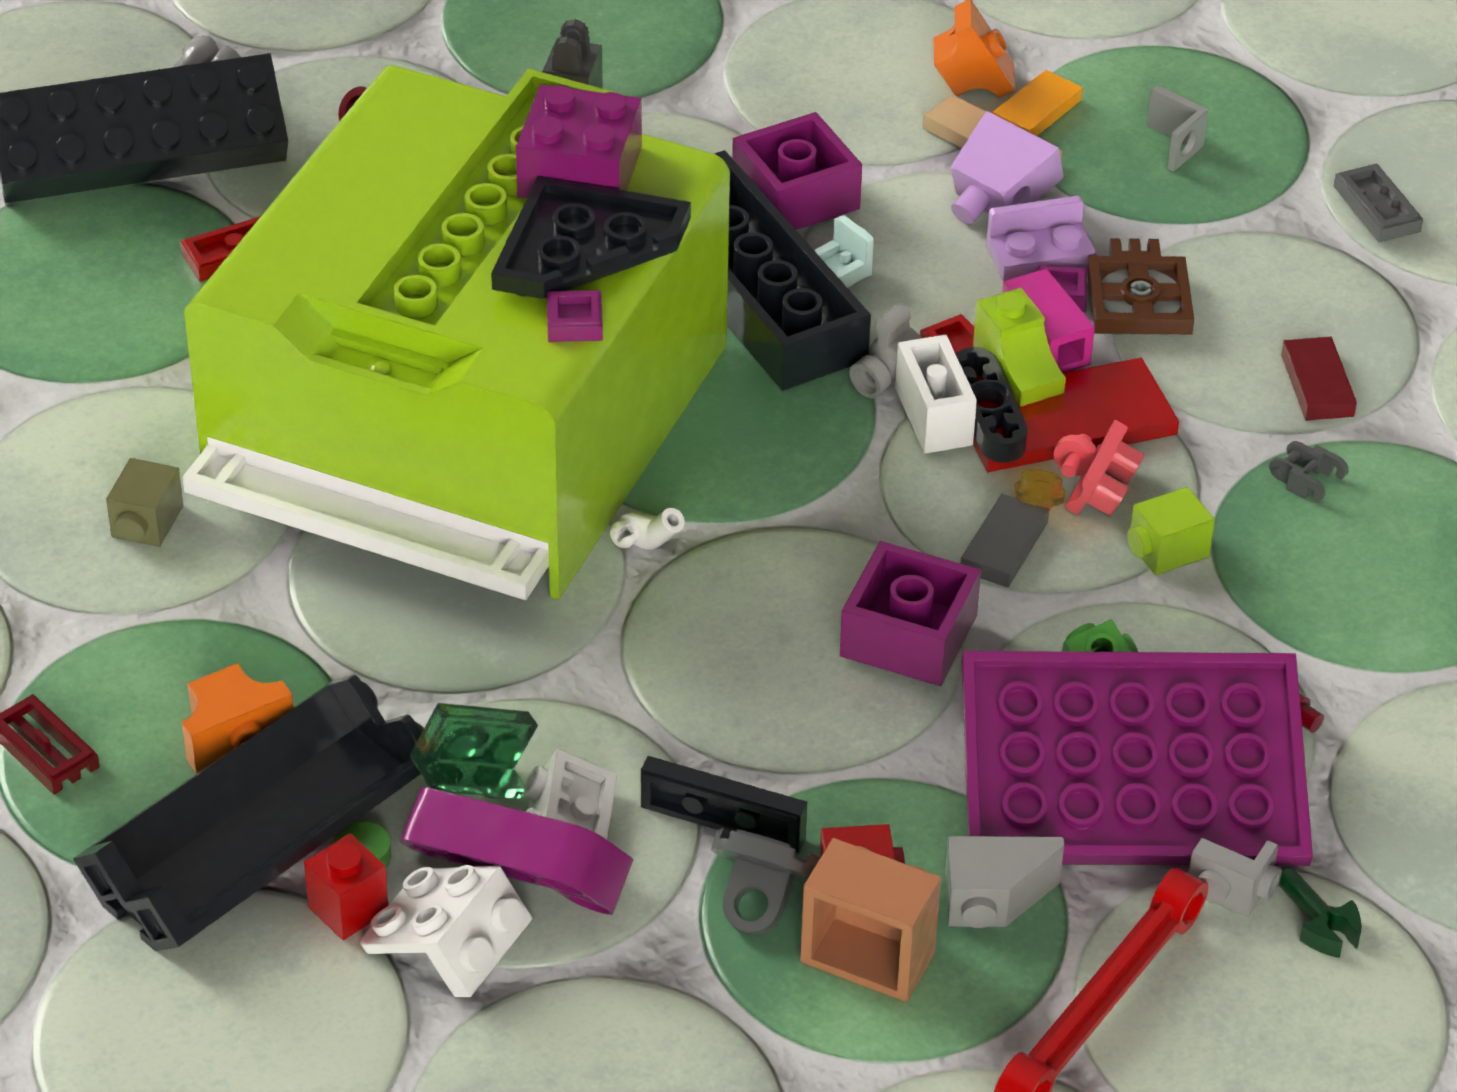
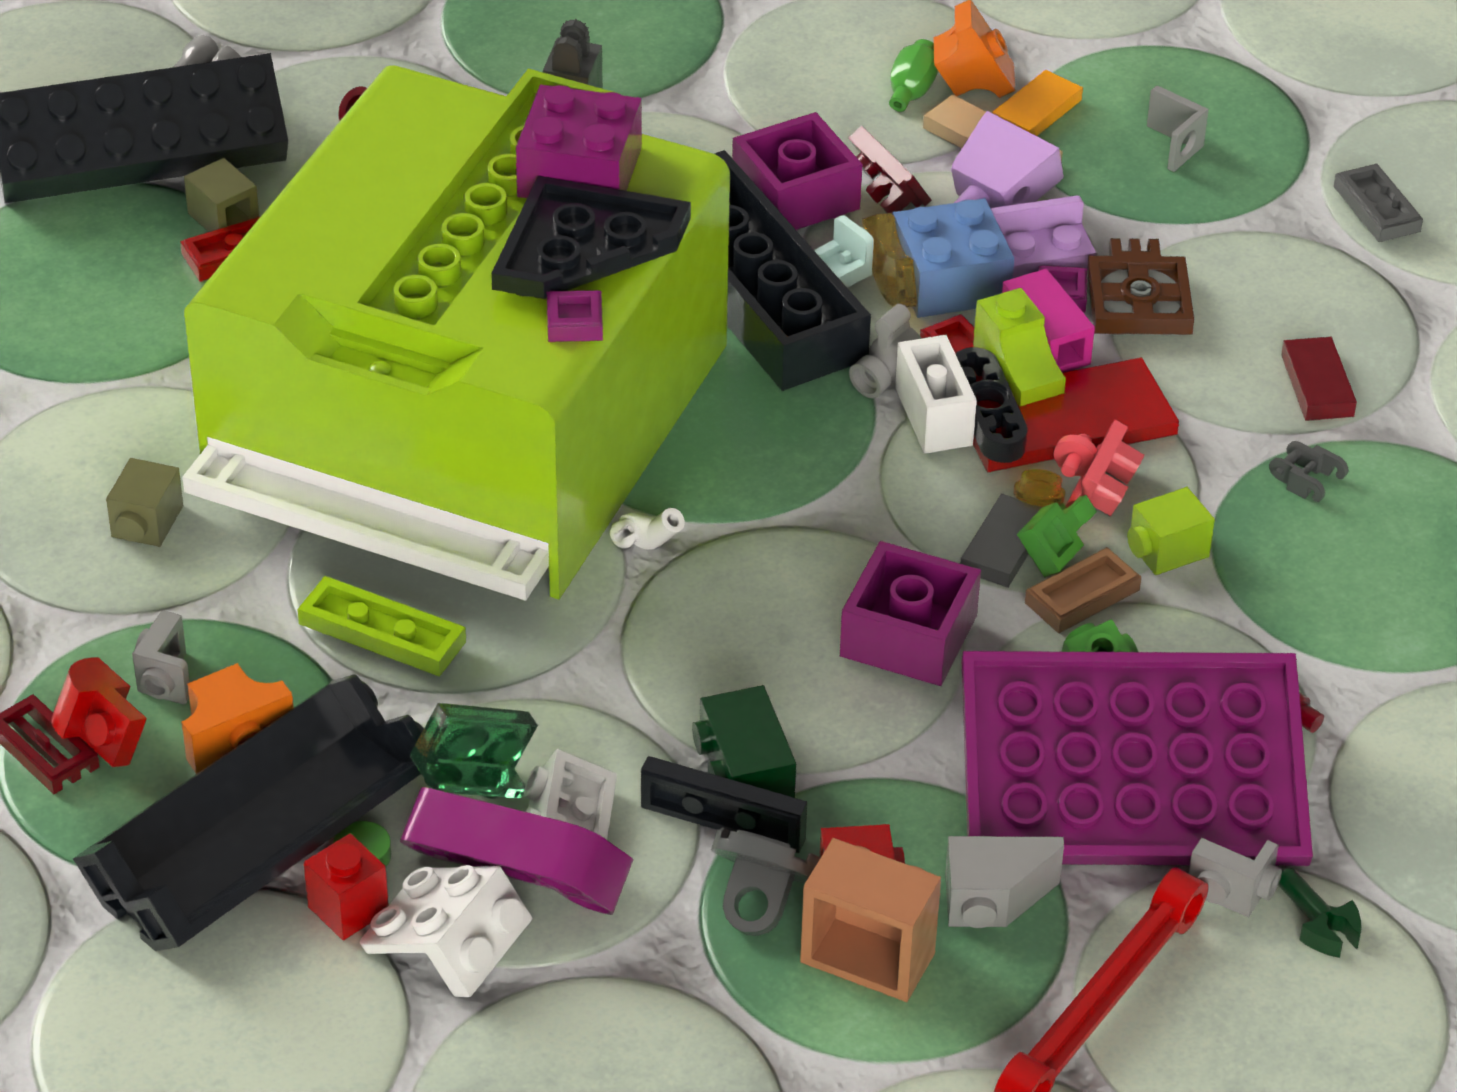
none -> red brick [51,657,147,767]
none -> light grey bracket [132,610,190,705]
none -> olive brick [184,158,259,232]
none -> lime plate [297,576,466,677]
none -> dark green brick [692,685,796,798]
none -> plate [848,125,932,217]
none -> clear yellow tile [862,213,917,307]
none -> bright green plant [889,39,939,112]
none -> medium blue brick [890,198,1015,318]
none -> bright green plate [1017,495,1097,578]
none -> medium nougat tile [1025,547,1141,633]

